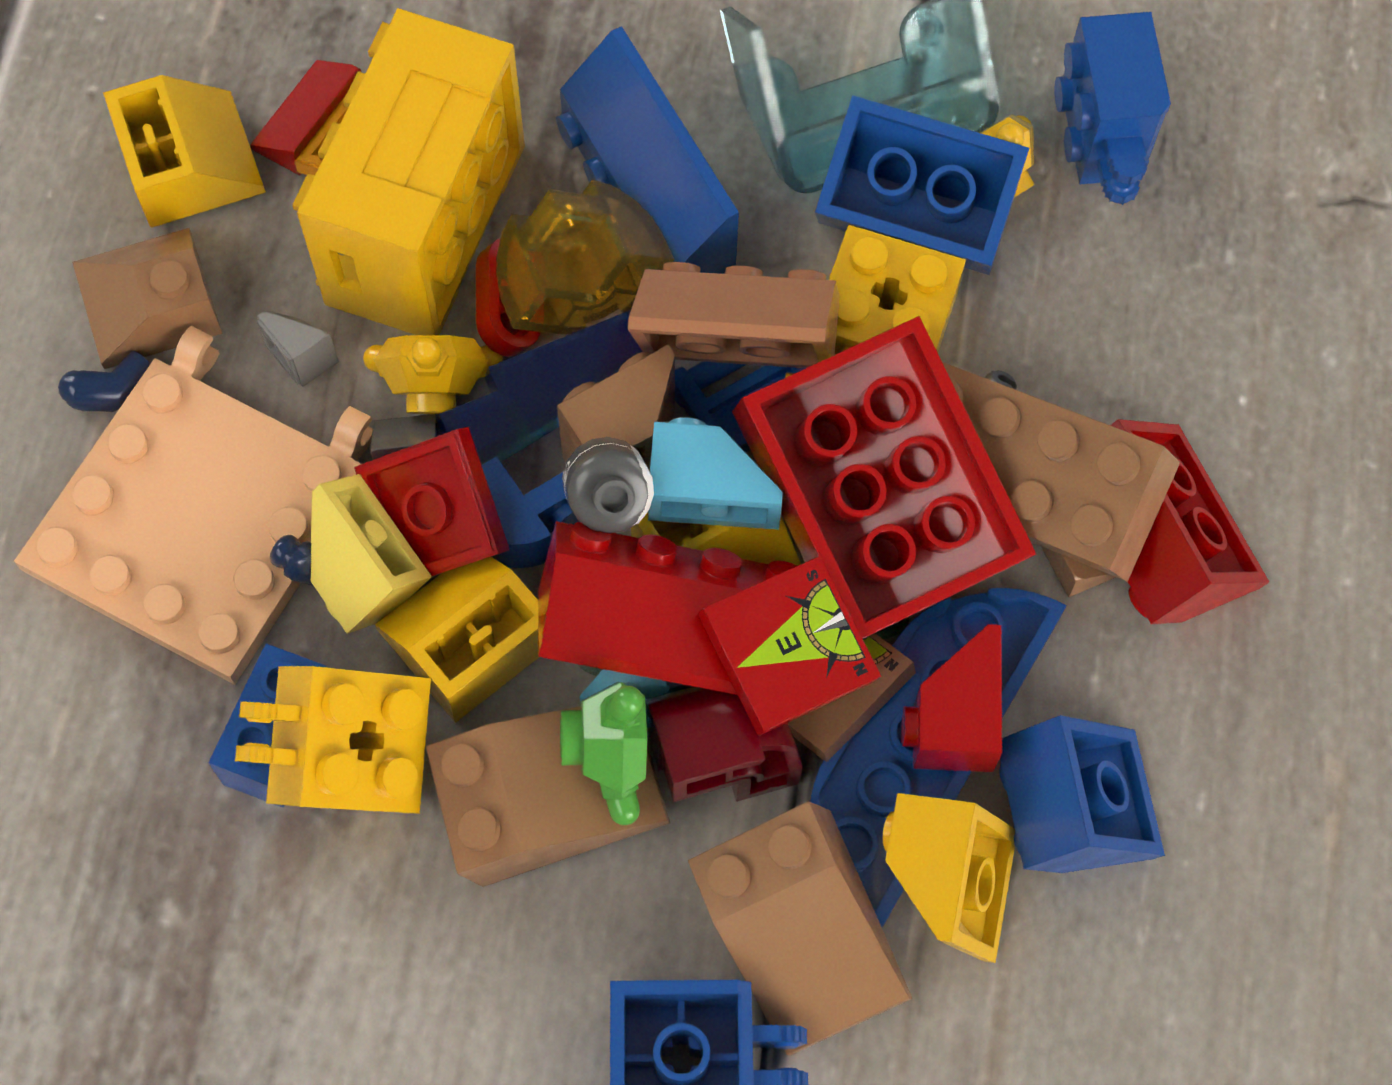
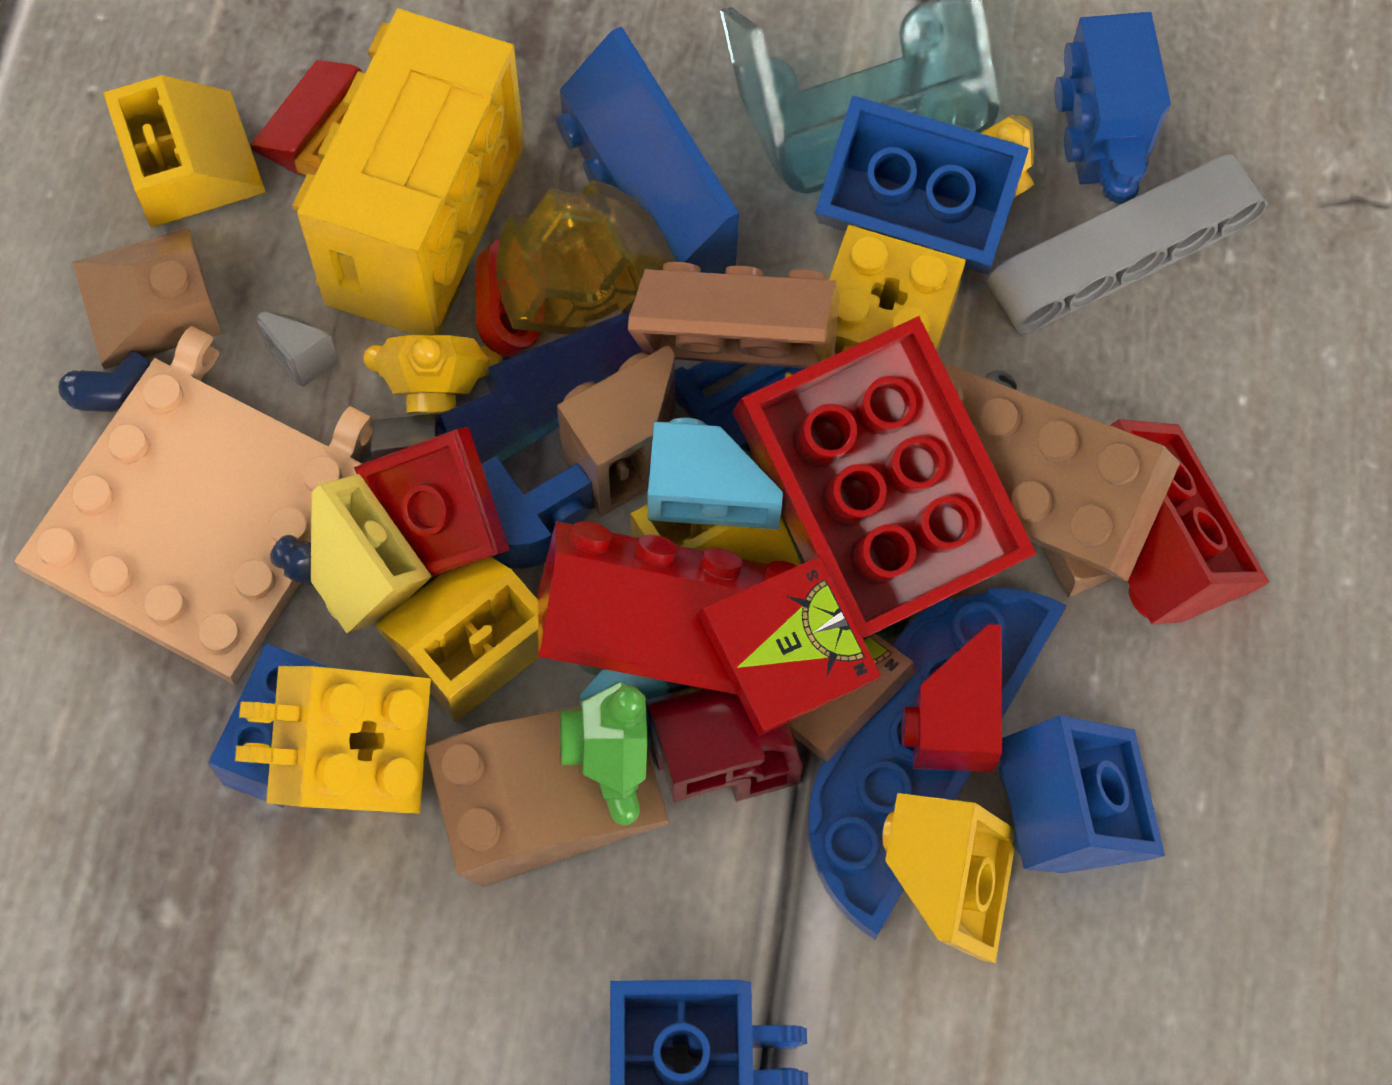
dark grey head [562,437,654,533] -> none
medium nougat slope [688,801,913,1056] -> none
none -> light grey beam [987,154,1268,334]

